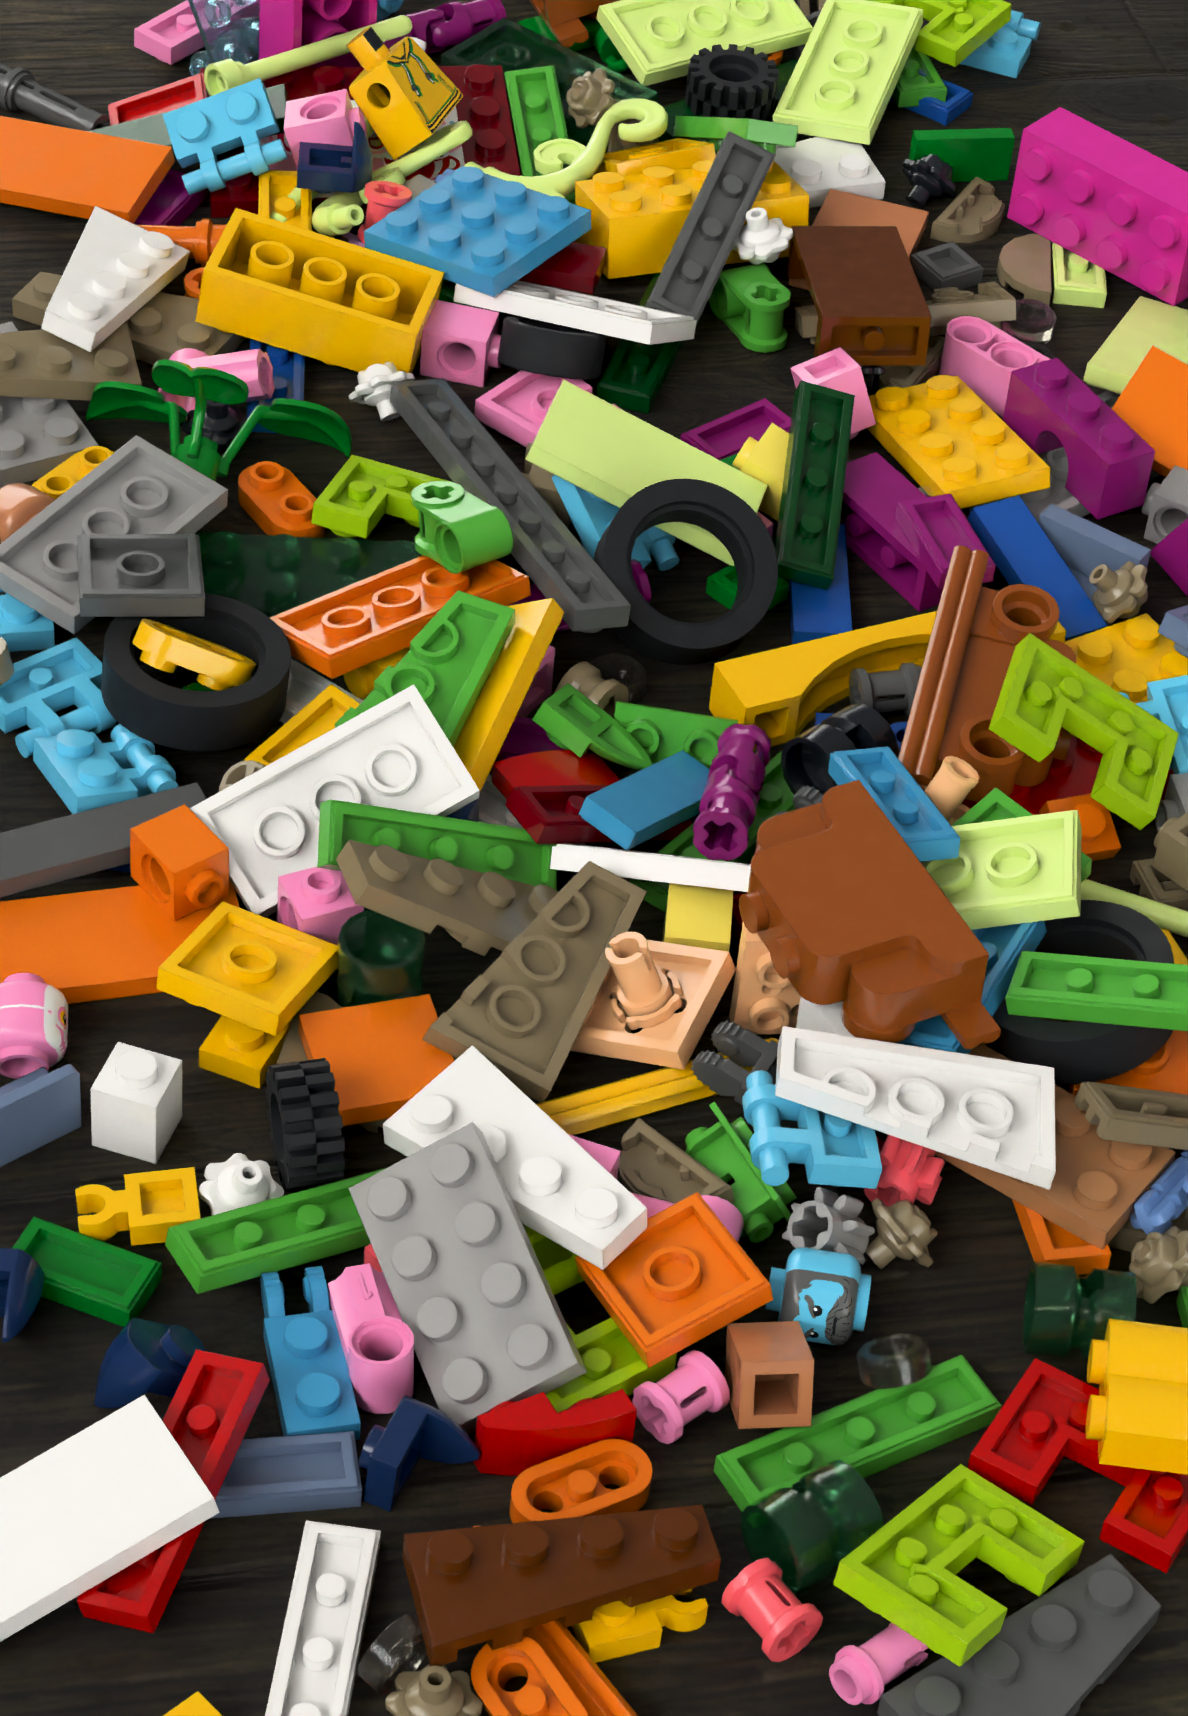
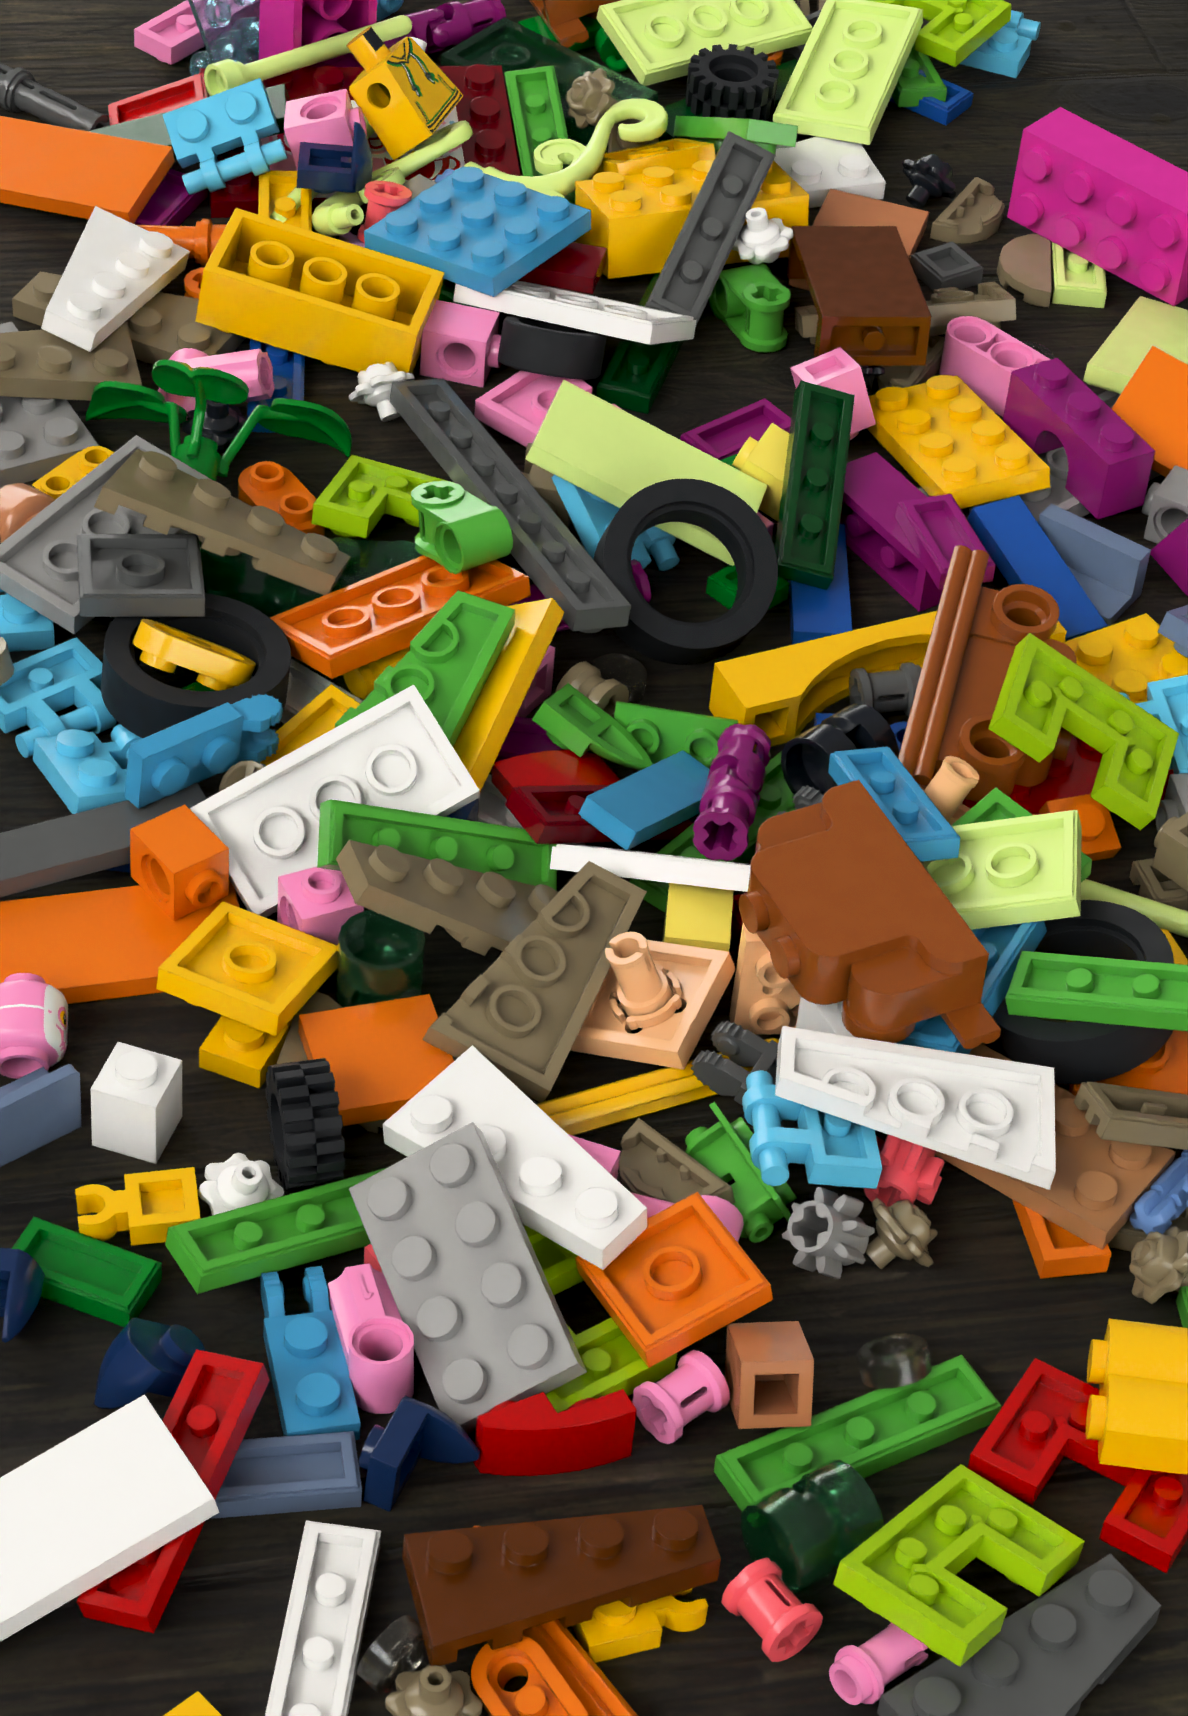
orange plate [510,1439,653,1523] -> none
head [765,1247,872,1346] -> none
green tile [908,128,1015,182] -> none
clear smoke tile [1001,299,1057,346] -> none
clear green wheel [1022,1261,1137,1360] -> none
dark tan plant [1089,561,1148,624] -> none
none -> dark tan wing [94,449,351,595]
none -> dark azure hinge [124,694,283,809]

